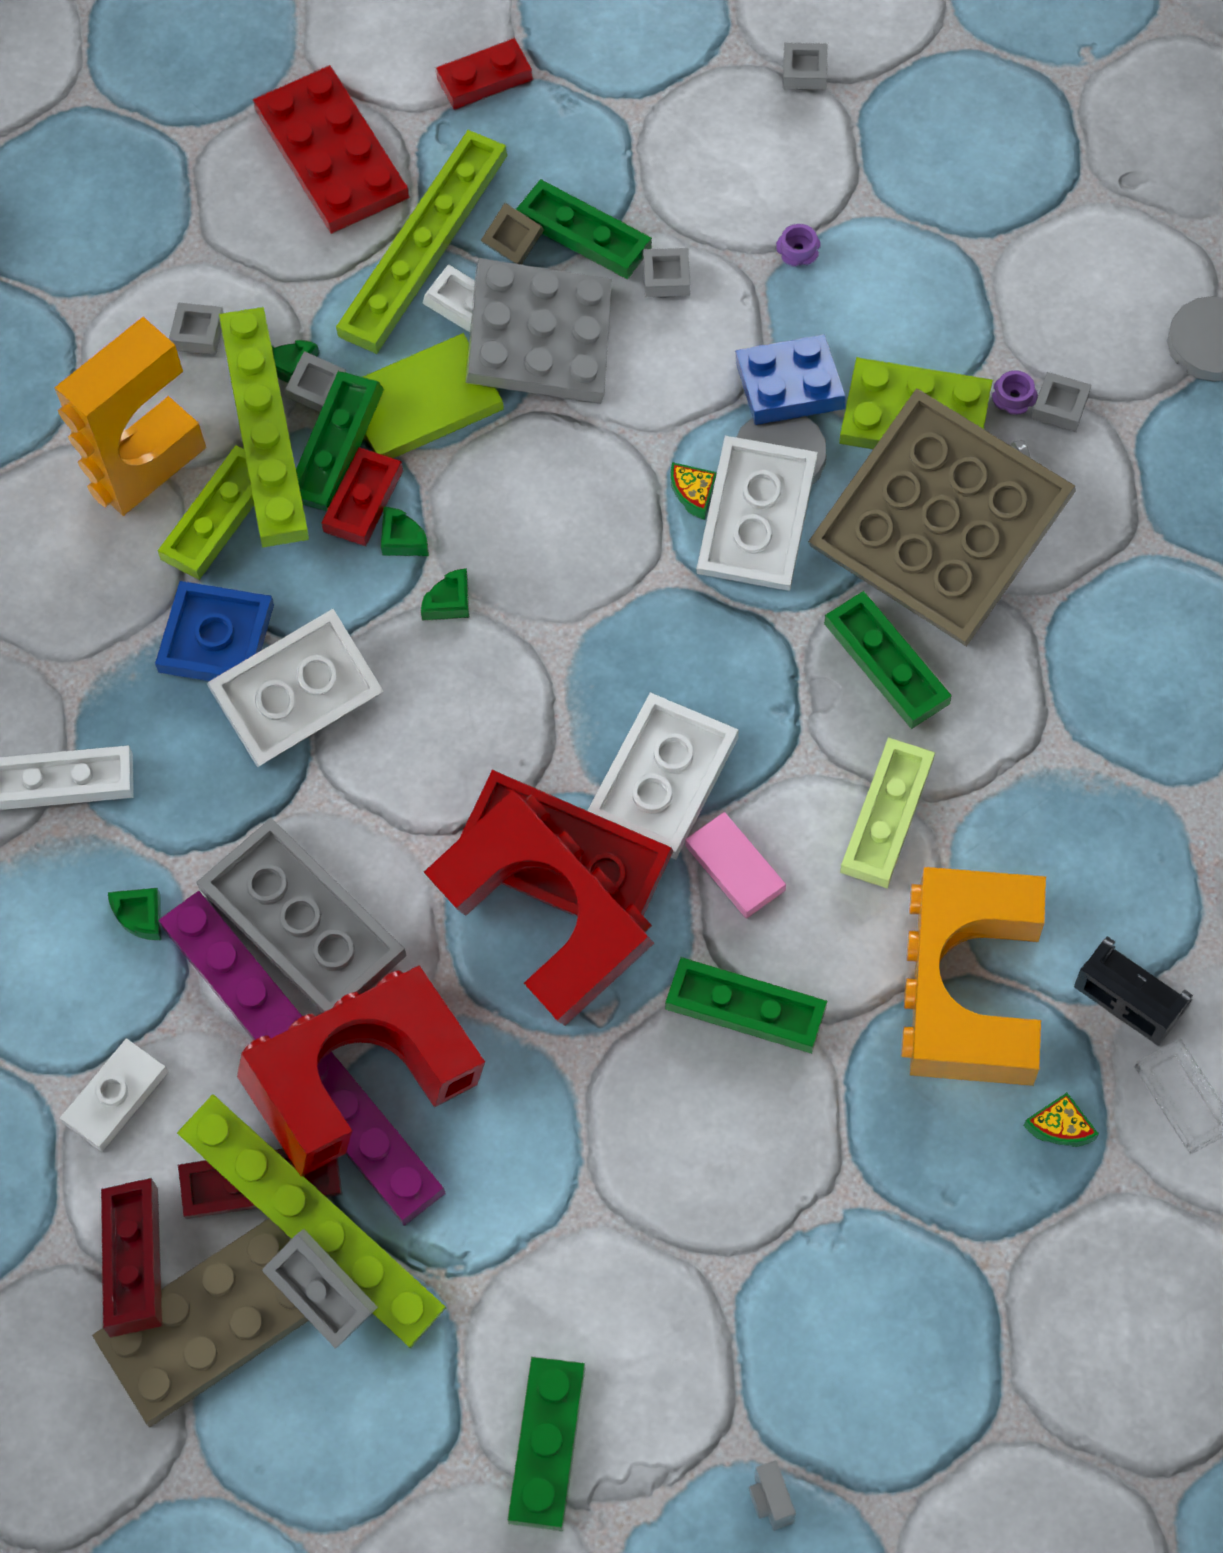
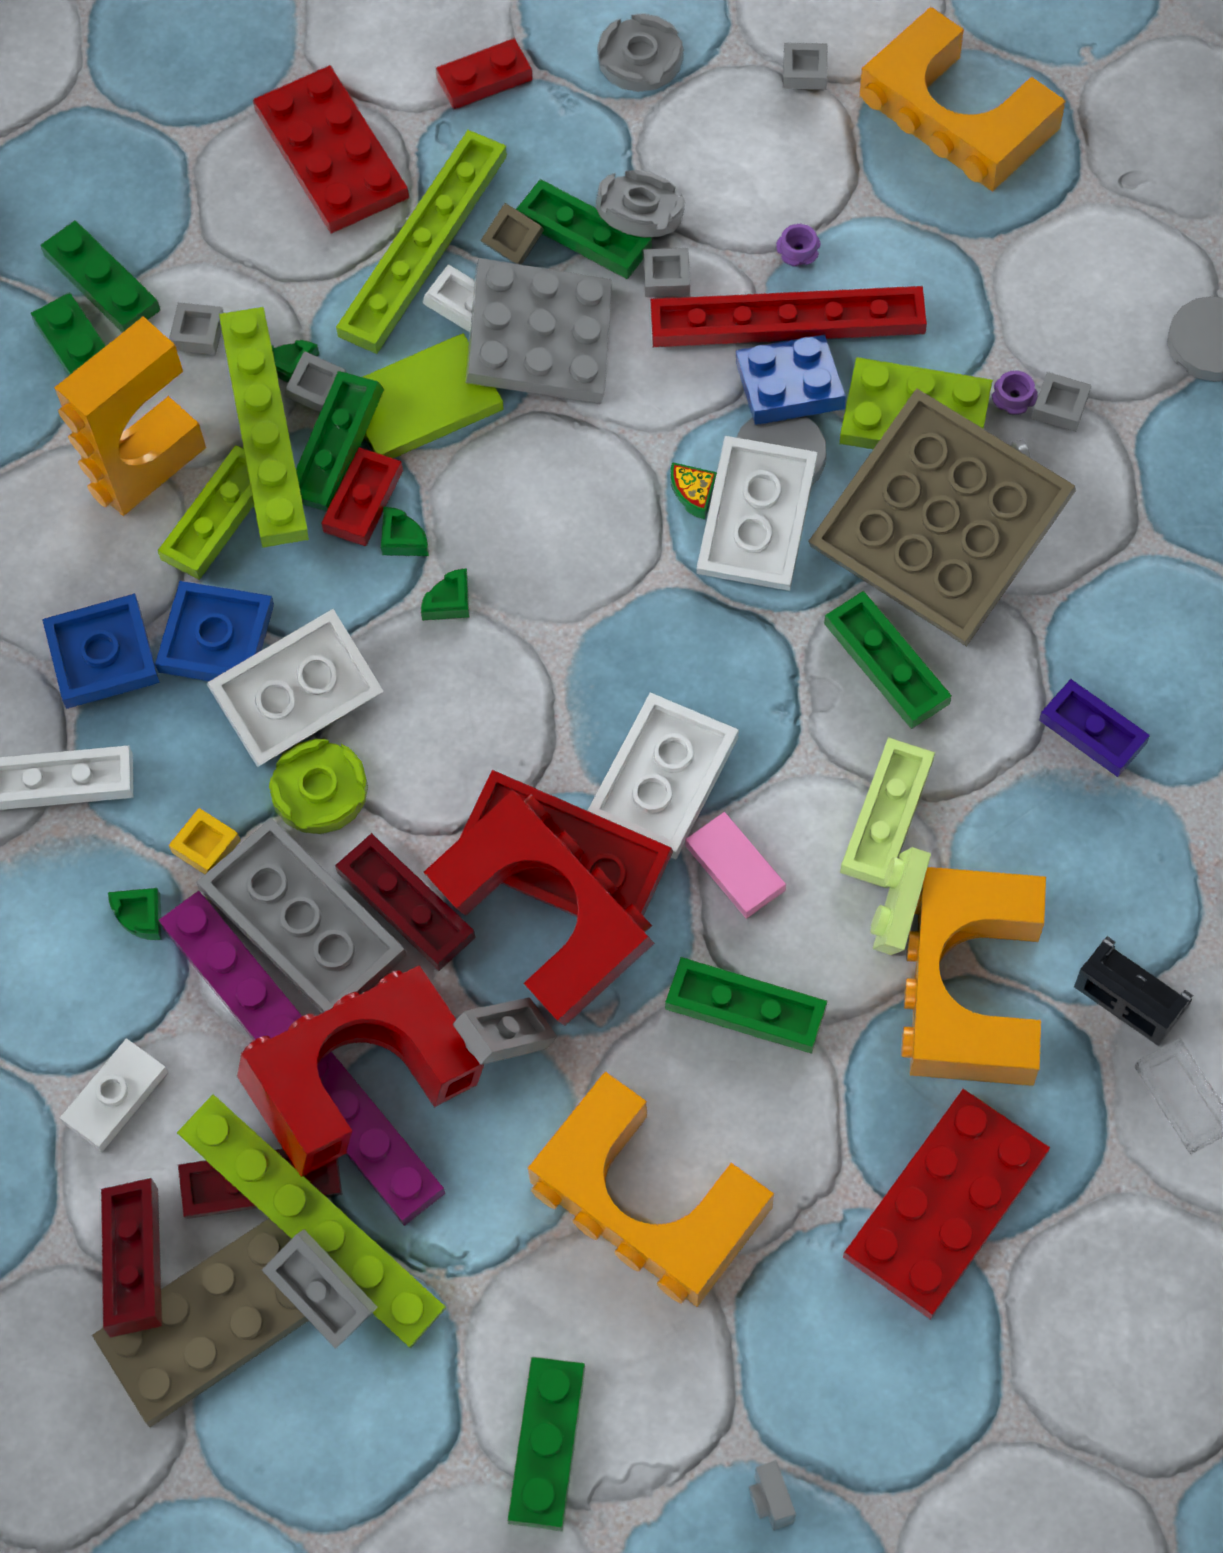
tile [1023,1093,1099,1147] -> none
none -> green plate [31,292,106,375]
none -> green plate [40,220,161,333]
none -> blue plate [42,593,160,709]
none -> yellow plate [169,808,241,874]
none -> lime tile [269,739,368,834]
none -> dark red plate [335,833,476,971]
none -> light grey plate [453,997,557,1065]
none -> light orange arch [528,1071,774,1307]
none -> light grey tile [595,170,685,237]
none -> light grey tile [597,14,683,92]
none -> red plate [650,286,927,347]
none -> red plate [843,1089,1050,1320]
none -> light orange arch [859,6,1066,192]
none -> yellowish green plate [870,847,931,955]
none -> dark purple plate [1039,679,1150,777]

